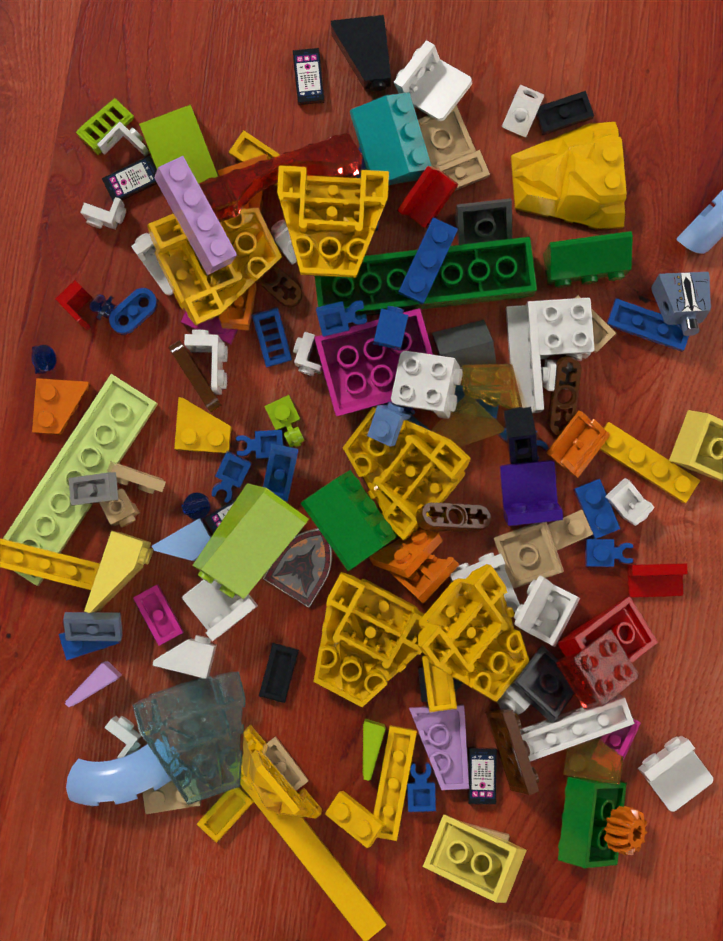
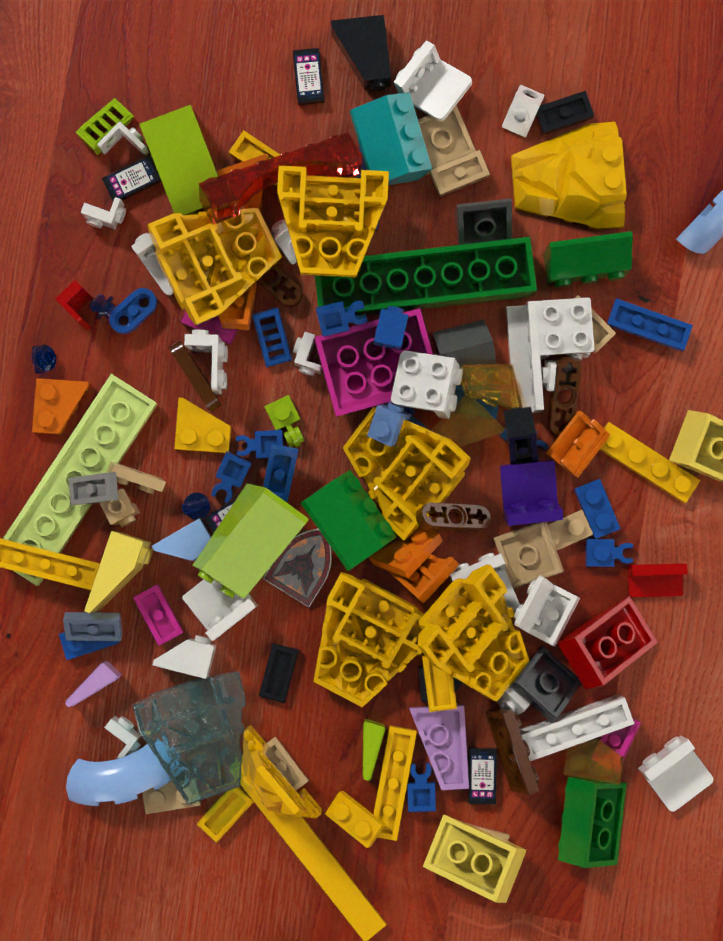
lavender brick [154,156,237,275] -> none
red panel [397,166,459,229] -> none
blue plate [398,218,458,305] -> none
clear red bracket [556,630,639,710] -> none
orange gear [604,806,648,855] -> none
white bracket [605,478,655,526] -> none
sand blue torso [651,272,711,336] -> none

